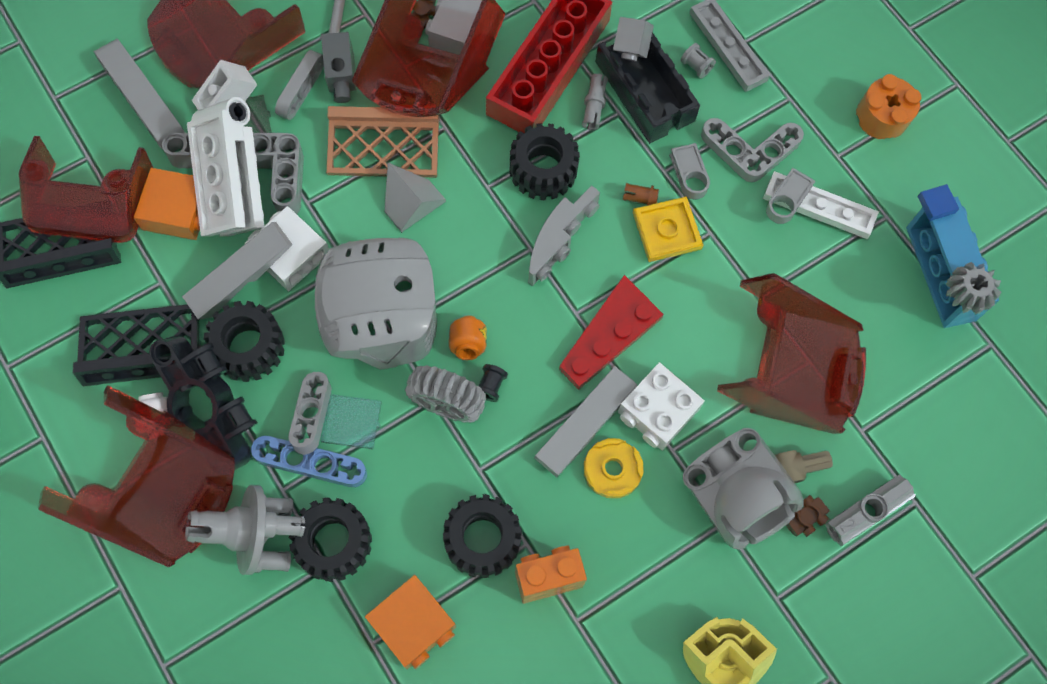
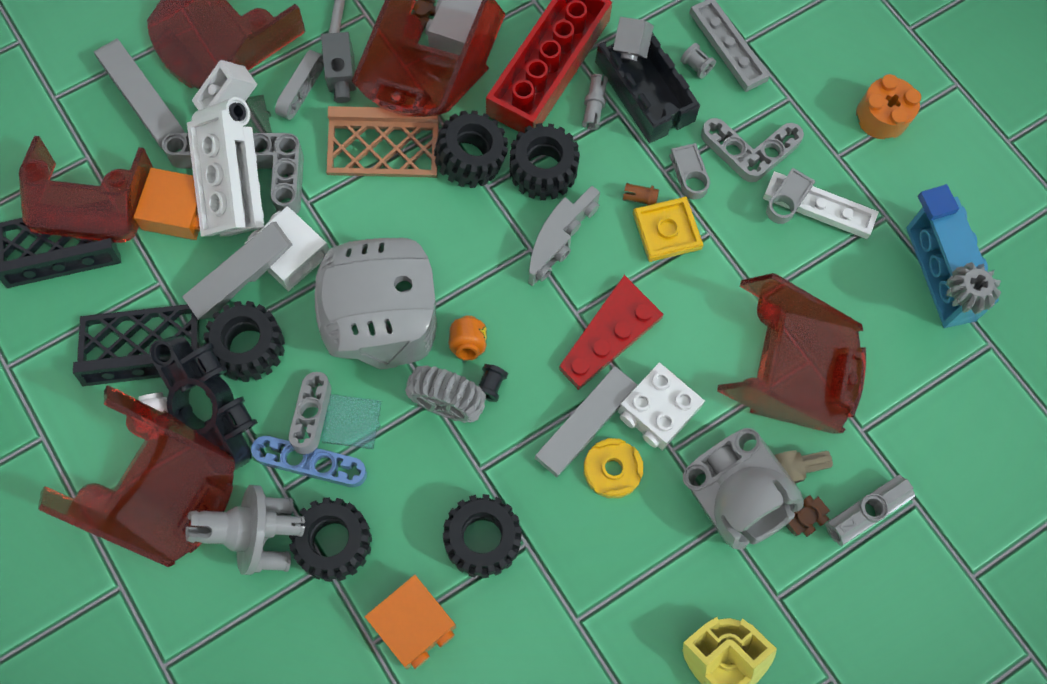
light grey slope [384,163,446,233] -> none
orange brick [515,545,587,604] -> none
none -> black tyre [434,110,508,188]

